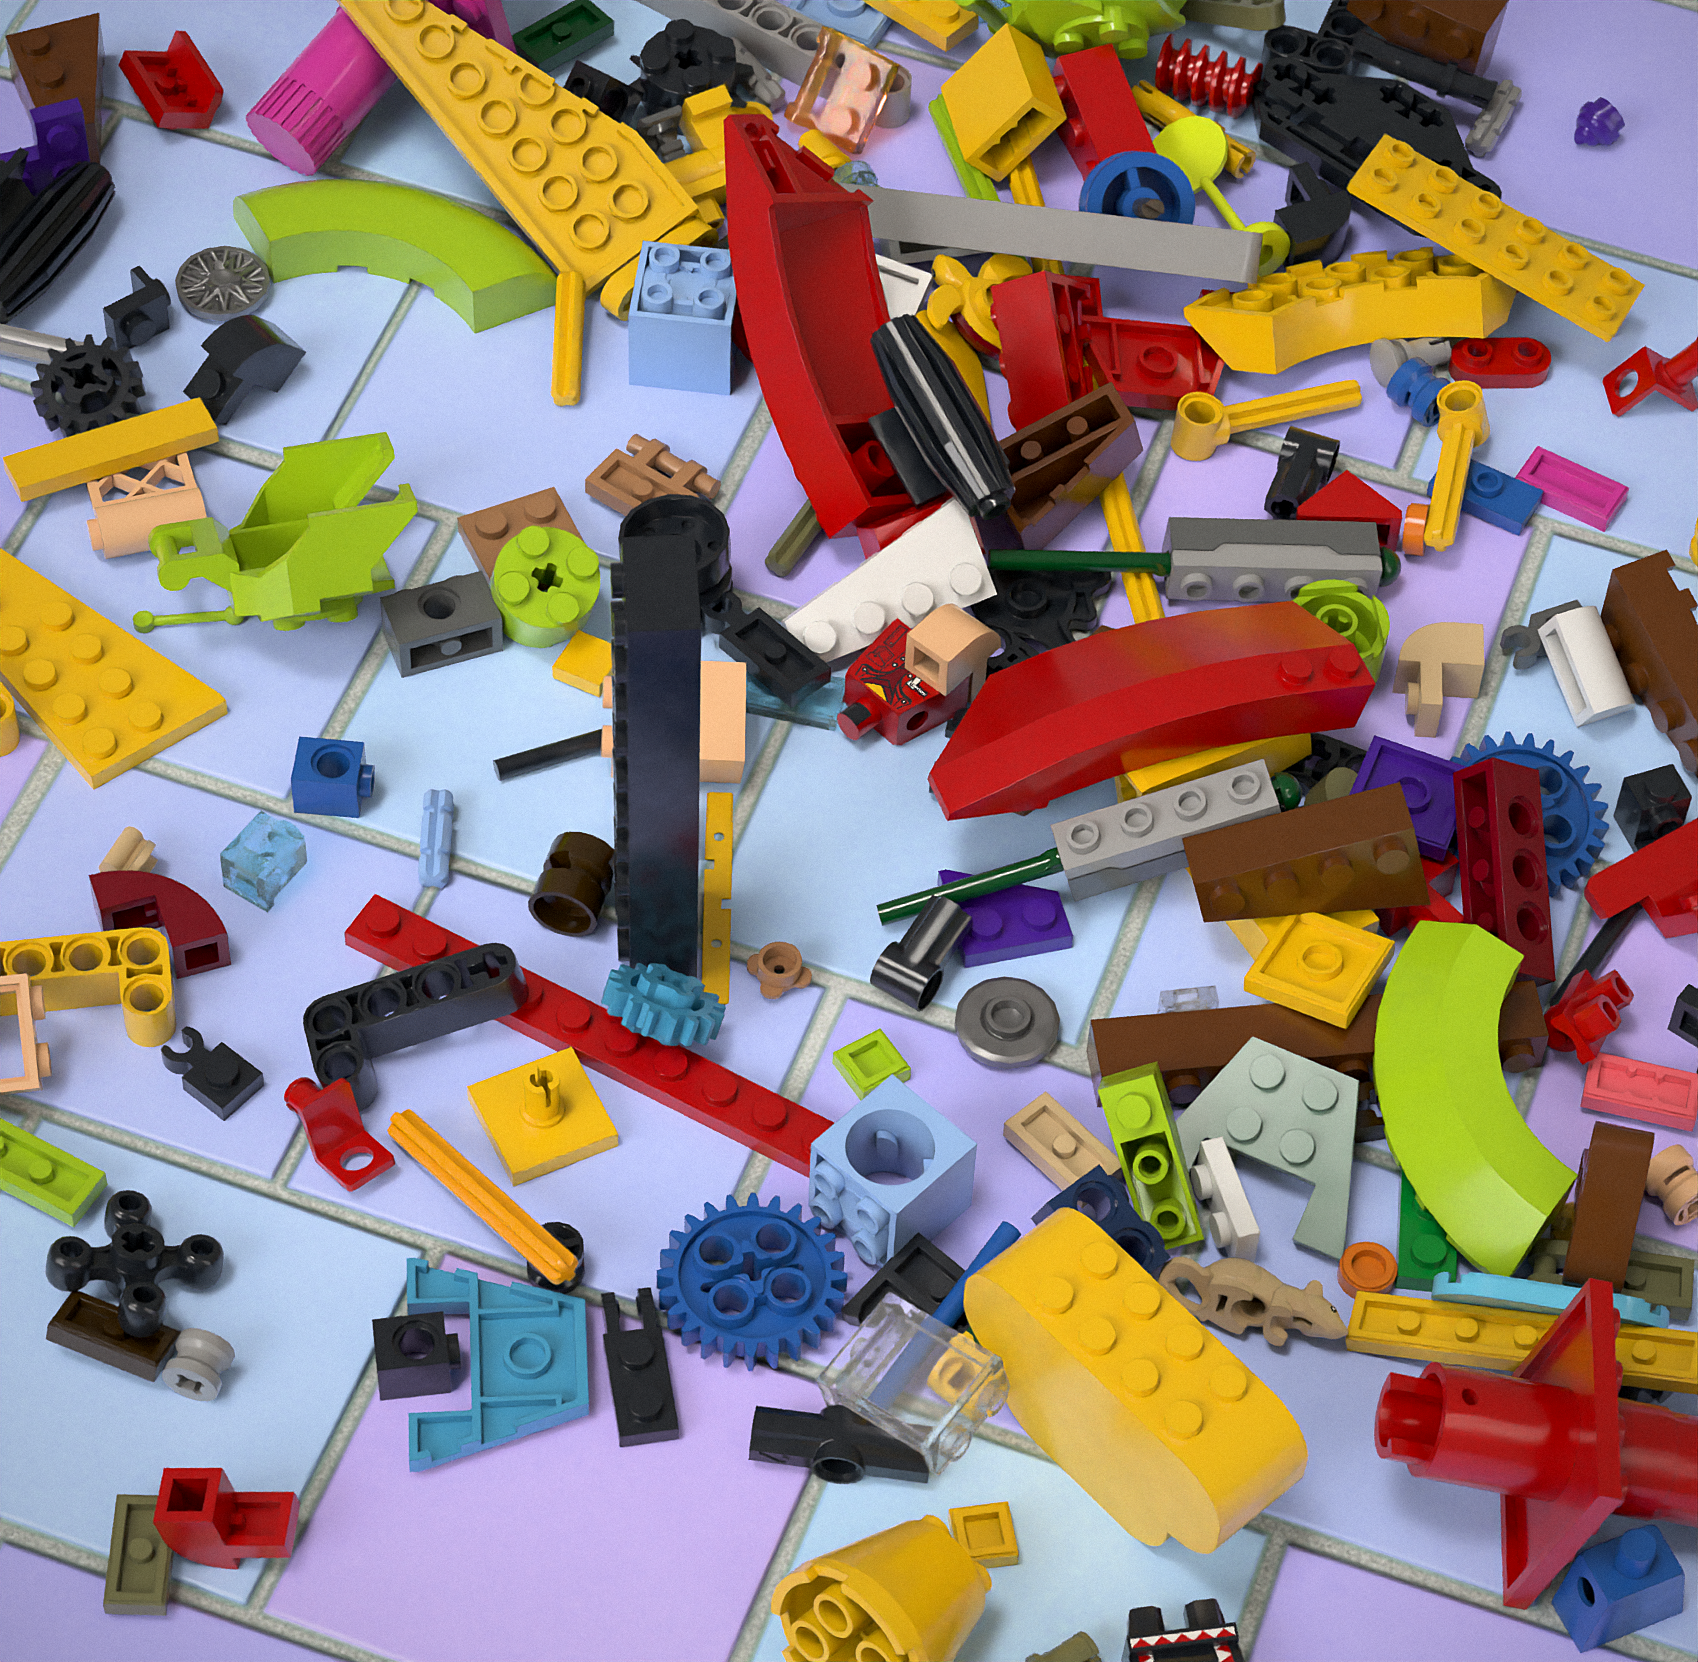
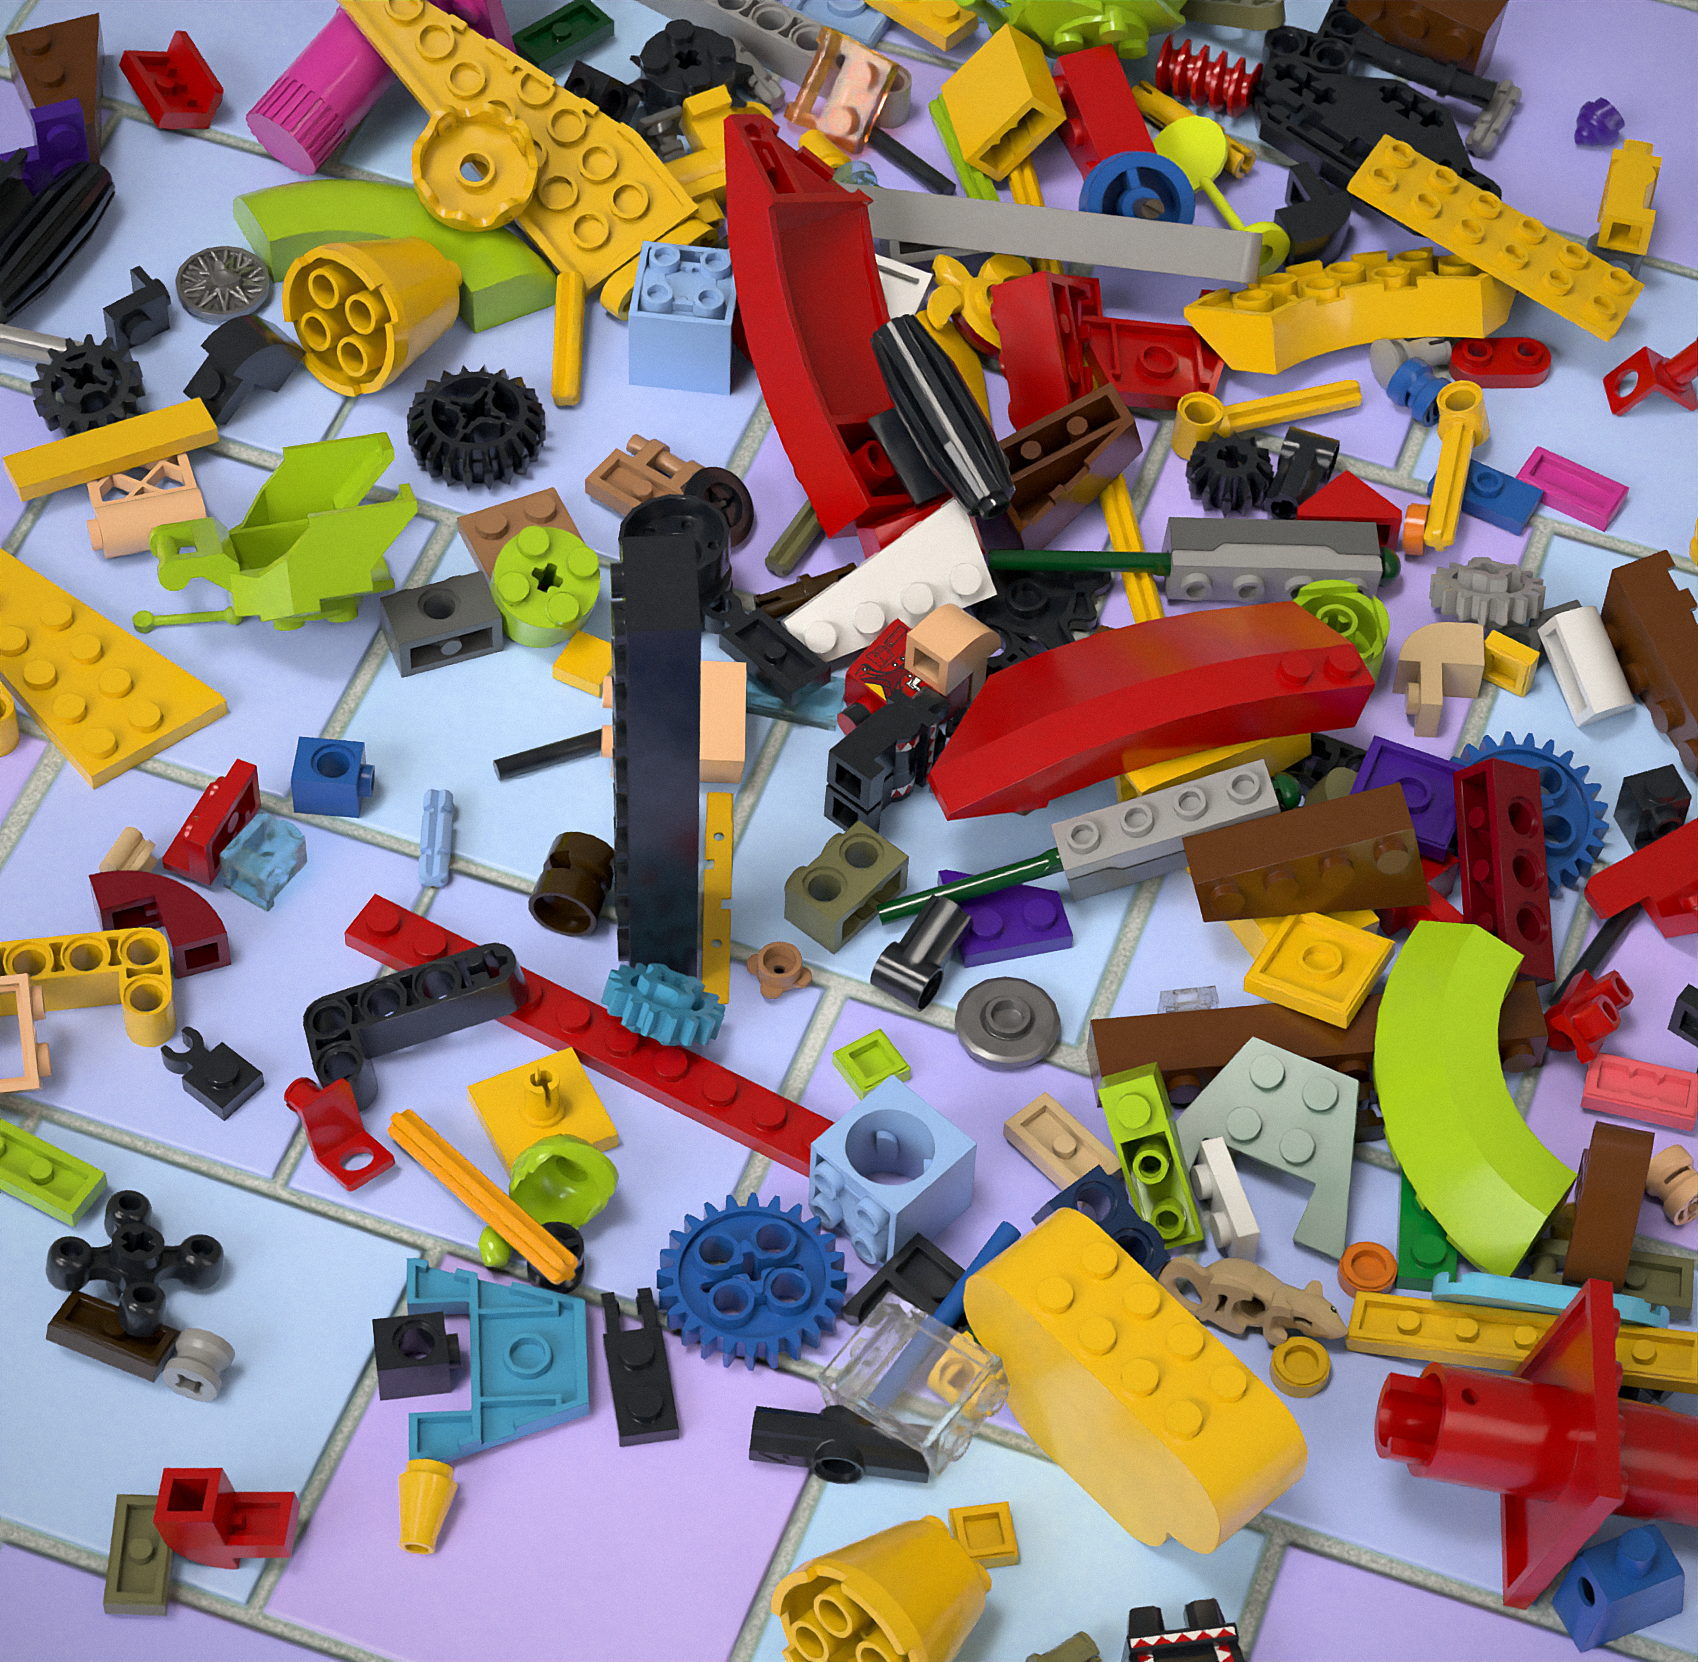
none -> red bracket [162,758,261,886]
none -> yellow cone [282,235,463,397]
none -> yellow cone [398,1459,458,1555]
none -> black gear [407,364,546,491]
none -> yellow plate [411,103,538,232]
none -> lime piece [478,1133,619,1269]
none -> black gear [680,467,754,547]
none -> dark brown pin [753,562,857,622]
none -> olive brick [784,820,909,955]
none -> black hips [824,686,950,833]
none -> black bar [838,106,956,196]
none -> black gear [1185,430,1274,518]
none -> yellow tile [1269,1336,1330,1398]
none -> light grey gear [1429,557,1546,629]
none -> yellow tile [1482,630,1540,698]
none -> yellow hips [1586,139,1662,280]

